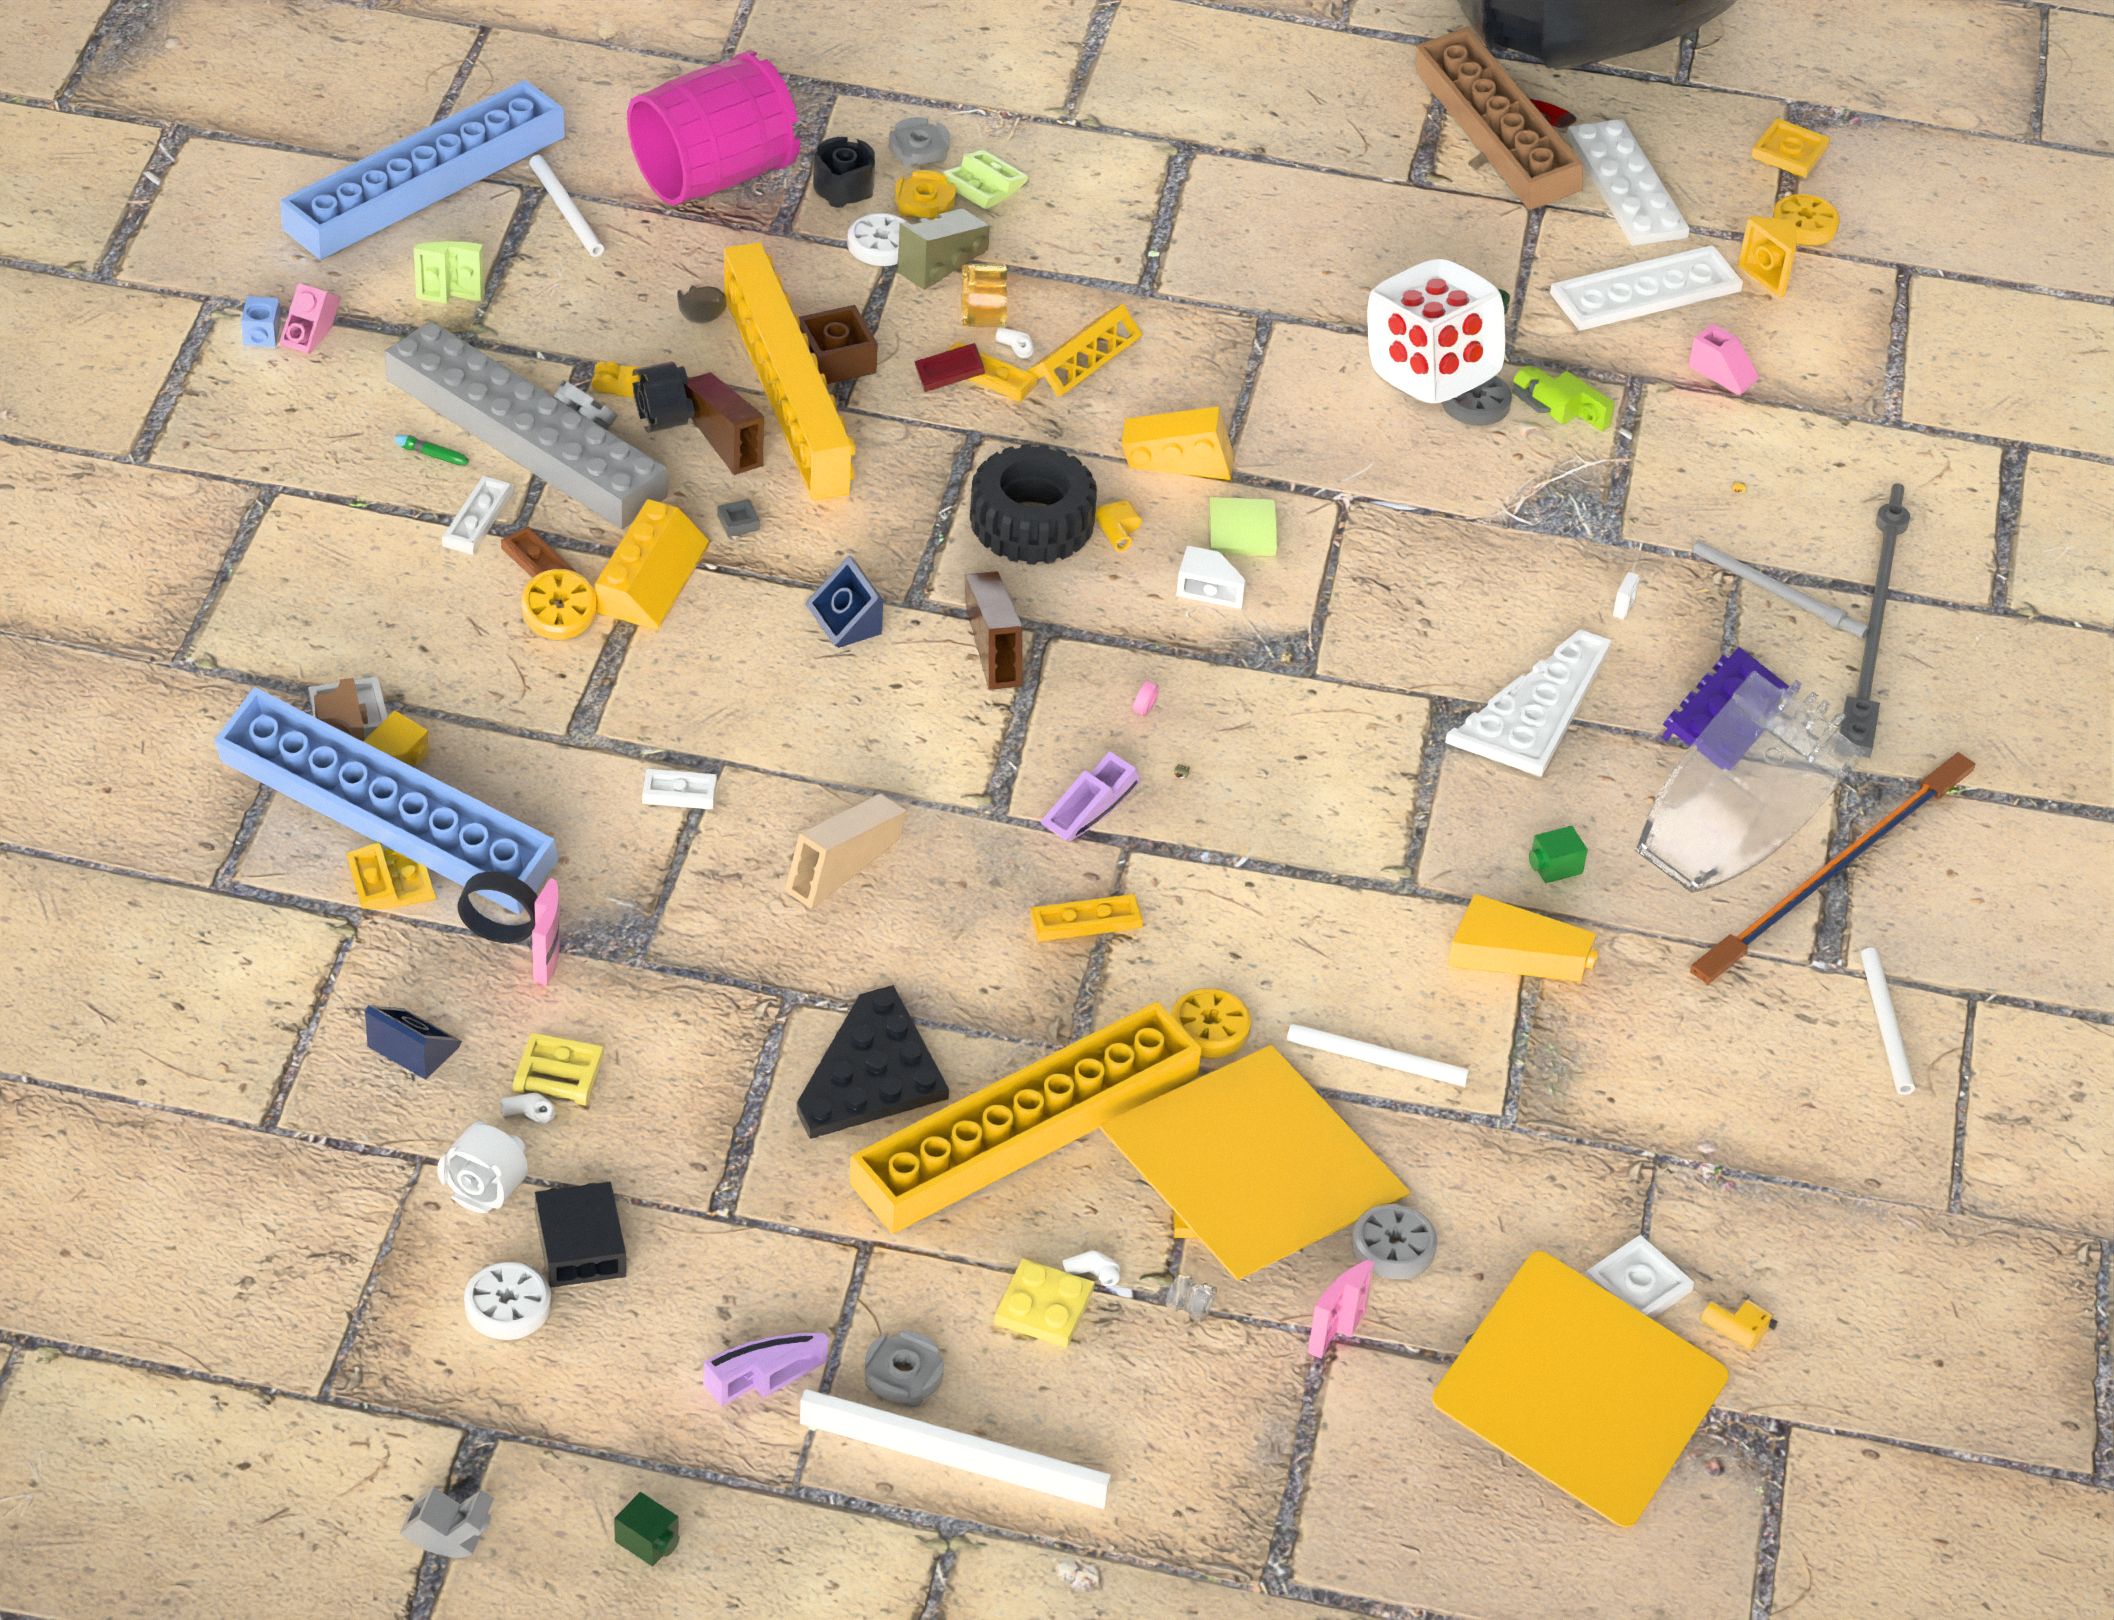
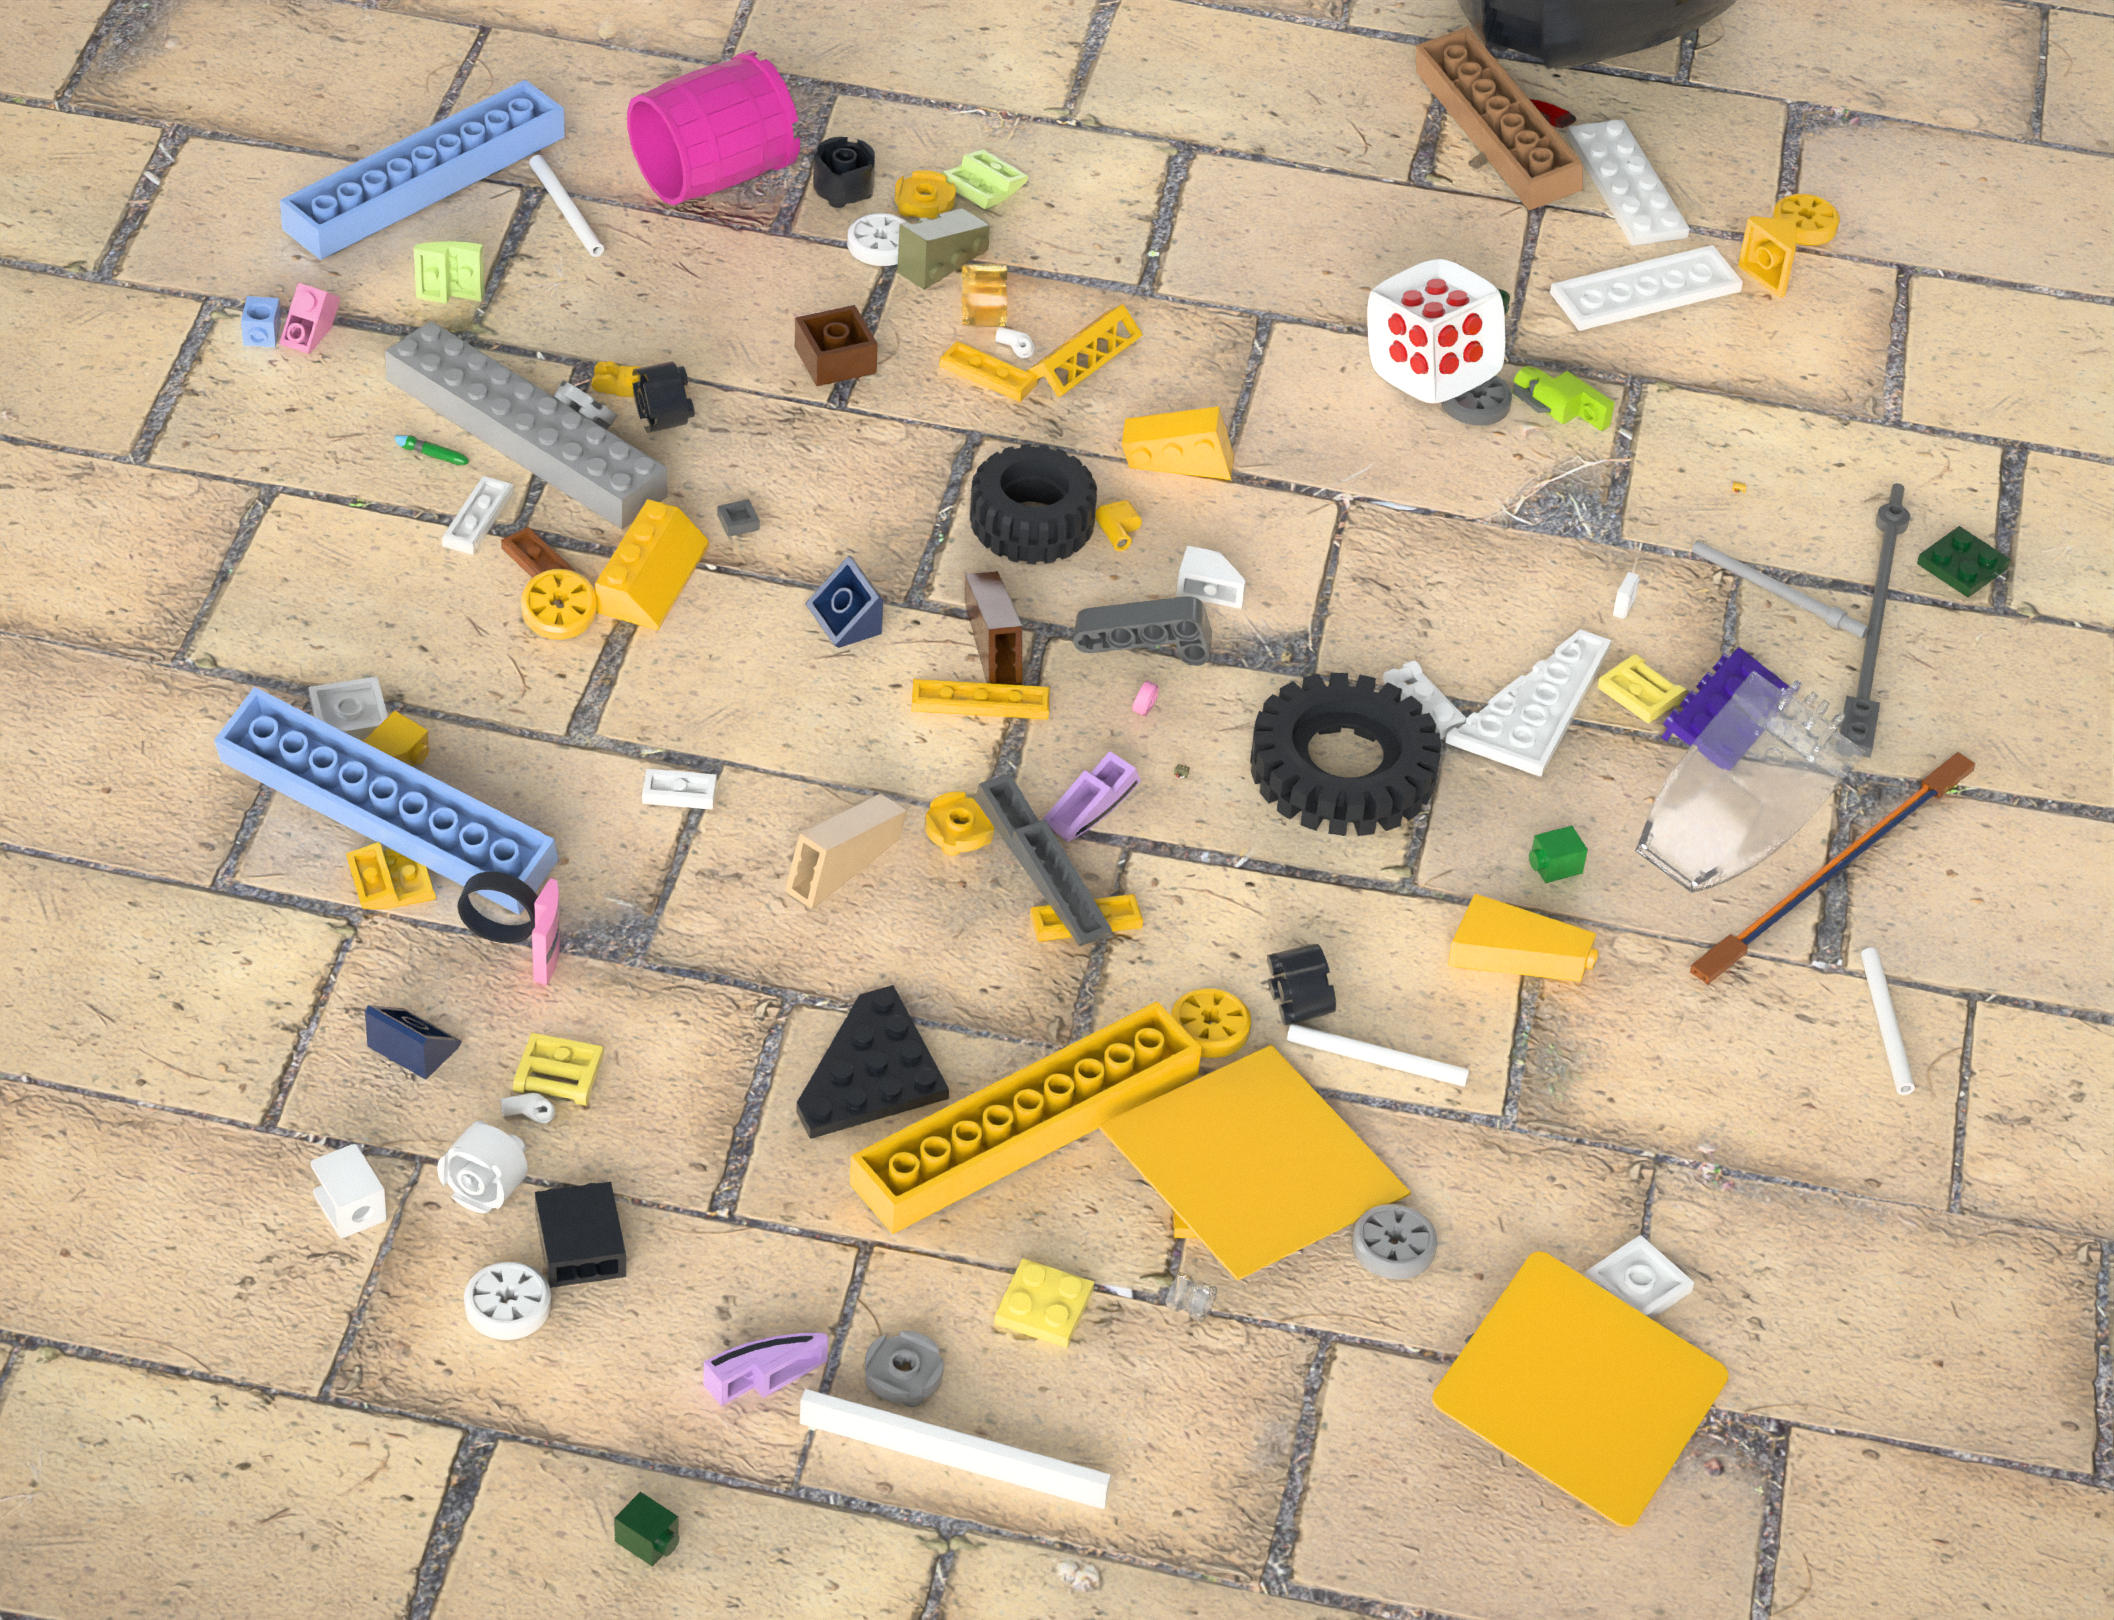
medium nougat brick [314,678,368,742] -> none
light grey brick [399,1487,494,1558] -> none
clear smoke hair [677,285,727,324] -> none
reddish brown slope [684,372,764,475] -> none
yellow brick [724,242,855,501] -> none
light grey plate [889,117,950,167] -> none
dark red tile [914,343,985,392] -> none
white arm [1063,1250,1120,1286] -> none
yellowish green slope [1209,497,1277,556] -> none
bright pink slope [1308,1259,1375,1359] -> none
bright pink slope [1688,323,1759,395] -> none
yellow piece [1701,1300,1778,1350] -> none
yellow plate [1751,118,1831,178] -> none
none -> white piece [311,1144,387,1239]
none -> yellow tile [911,679,1050,720]
none -> yellow plate [925,791,995,856]
none -> dark grey slope [975,773,1112,946]
none -> dark grey beam [1073,596,1212,666]
none -> black tyre [1250,673,1441,836]
none -> black brick [1267,944,1336,1025]
none -> white plate [1383,660,1466,739]
none -> light yellow plate [1598,654,1689,724]
none -> dark green plate [1917,526,2011,598]

